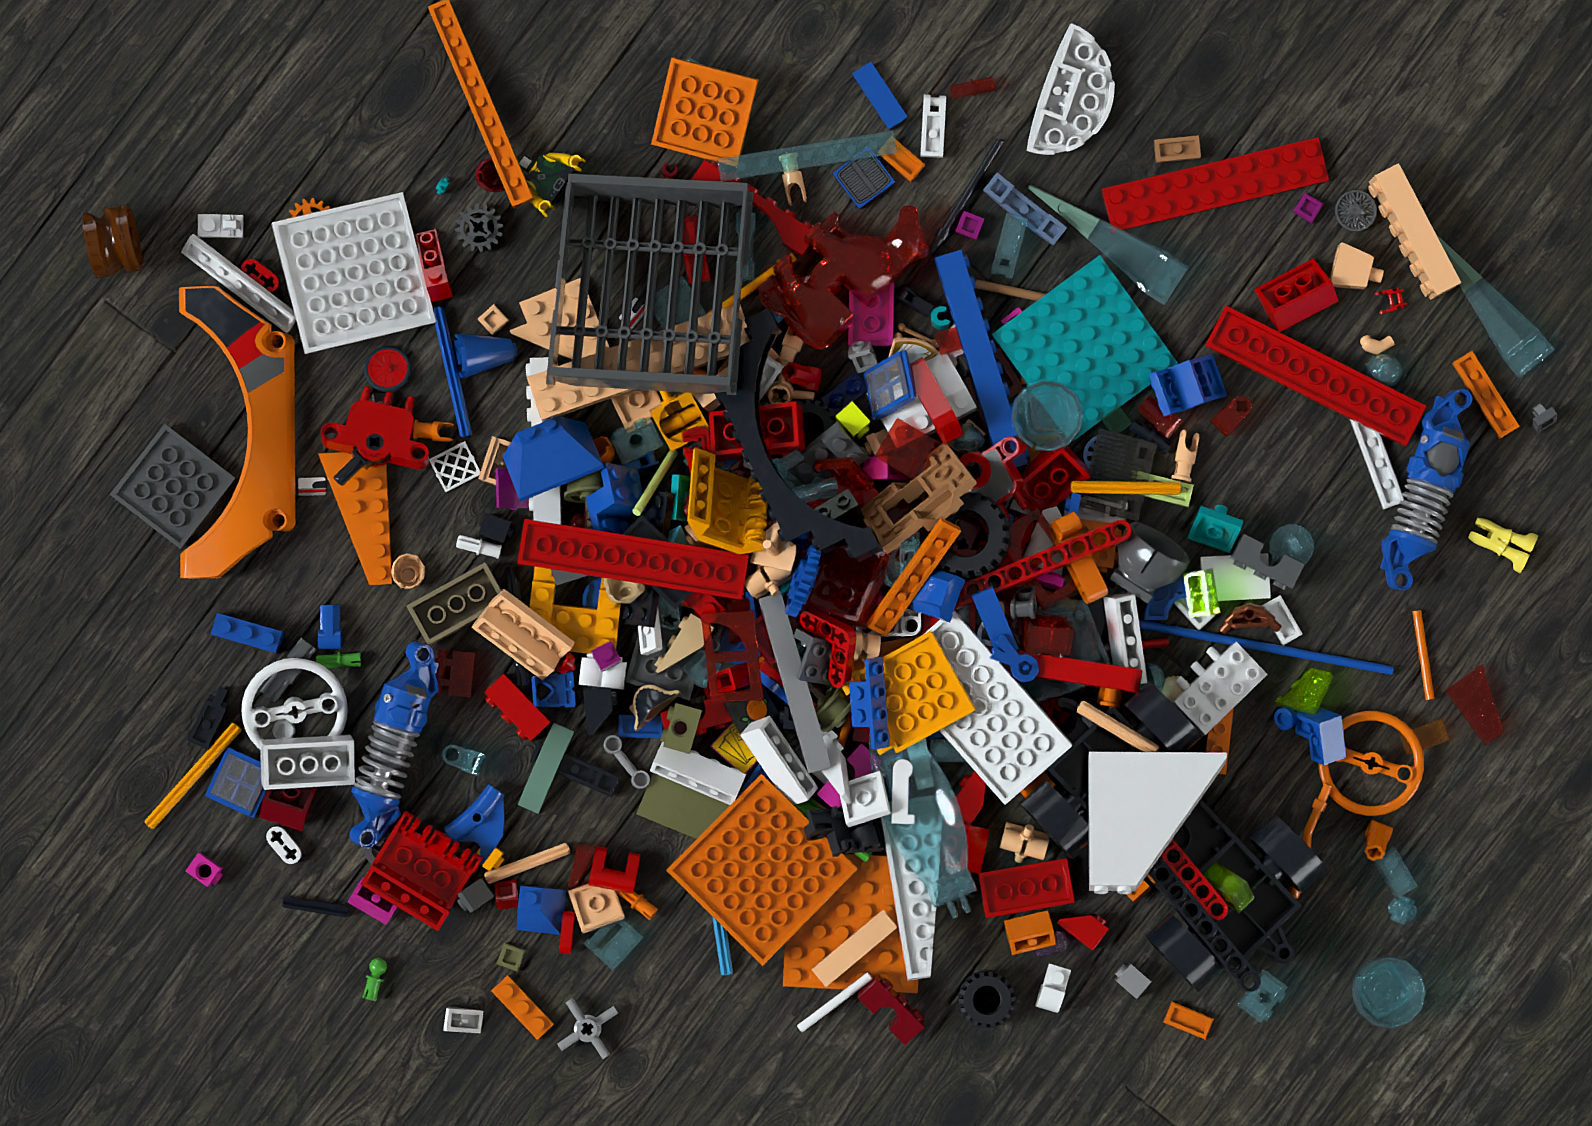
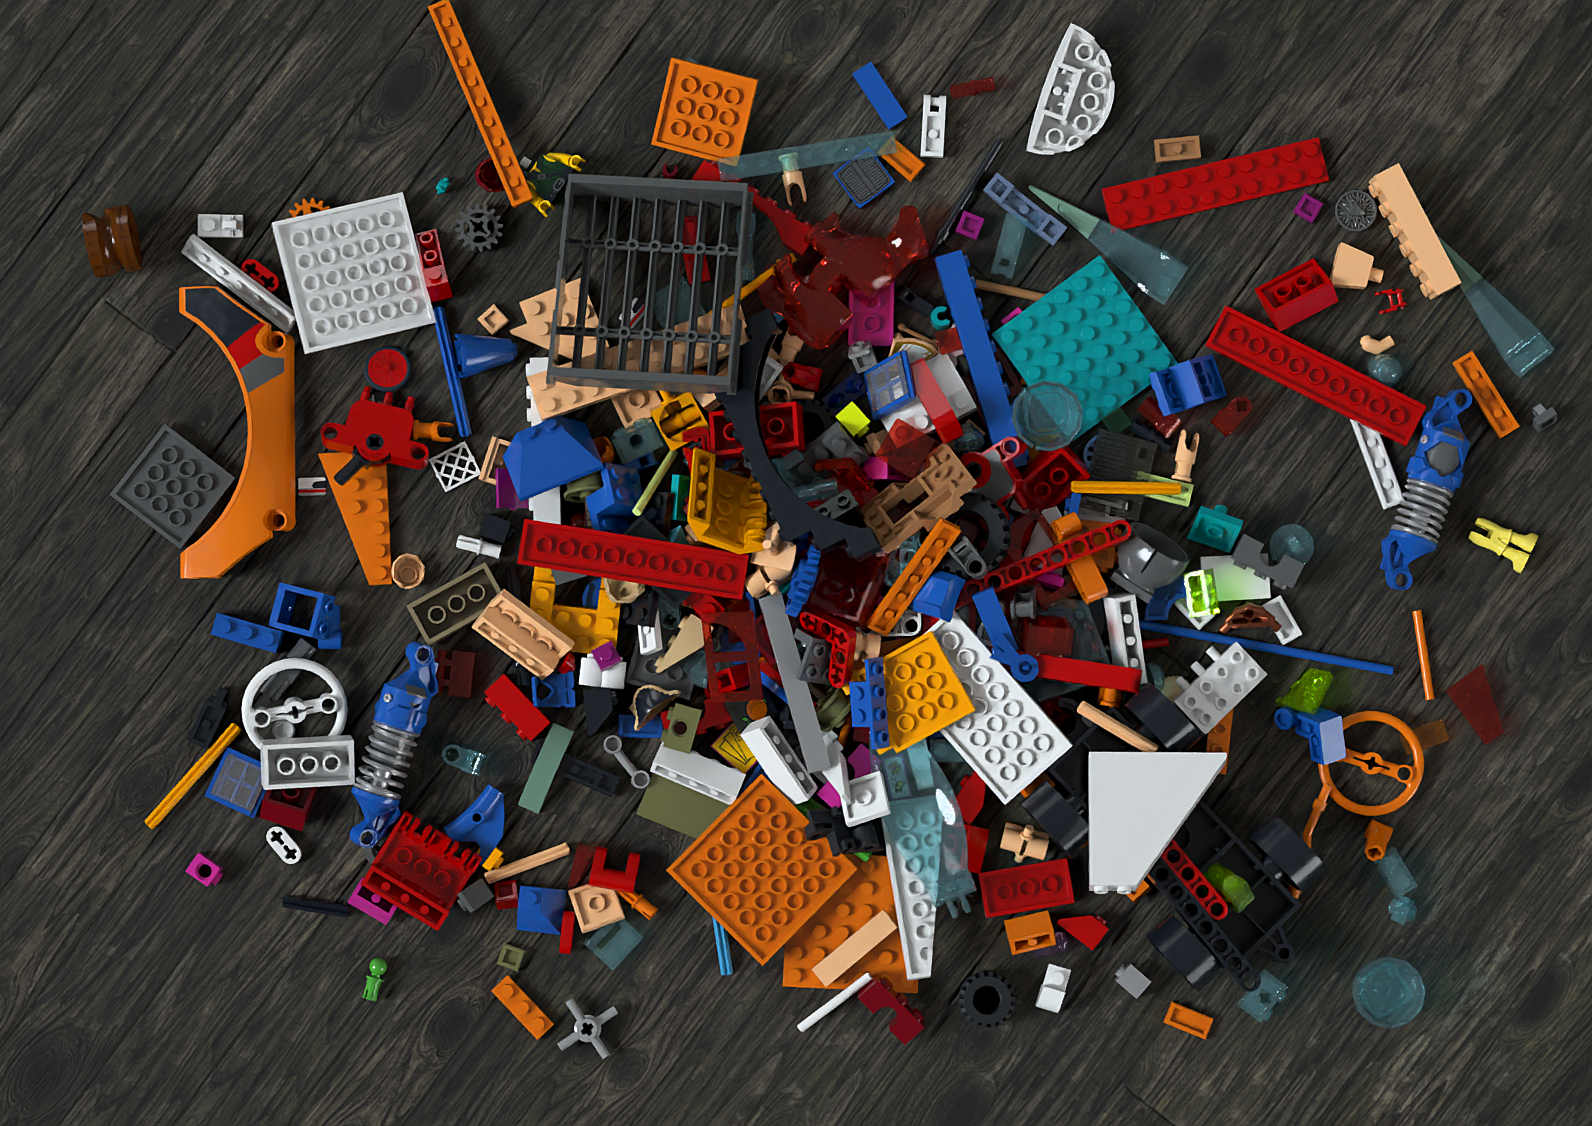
bright green axle [316,652,361,670] -> none
white slope [443,1006,483,1033] -> none
white leg [892,759,915,824] -> none
none -> blue window [268,583,336,640]
none -> dark grey piece [948,536,988,579]

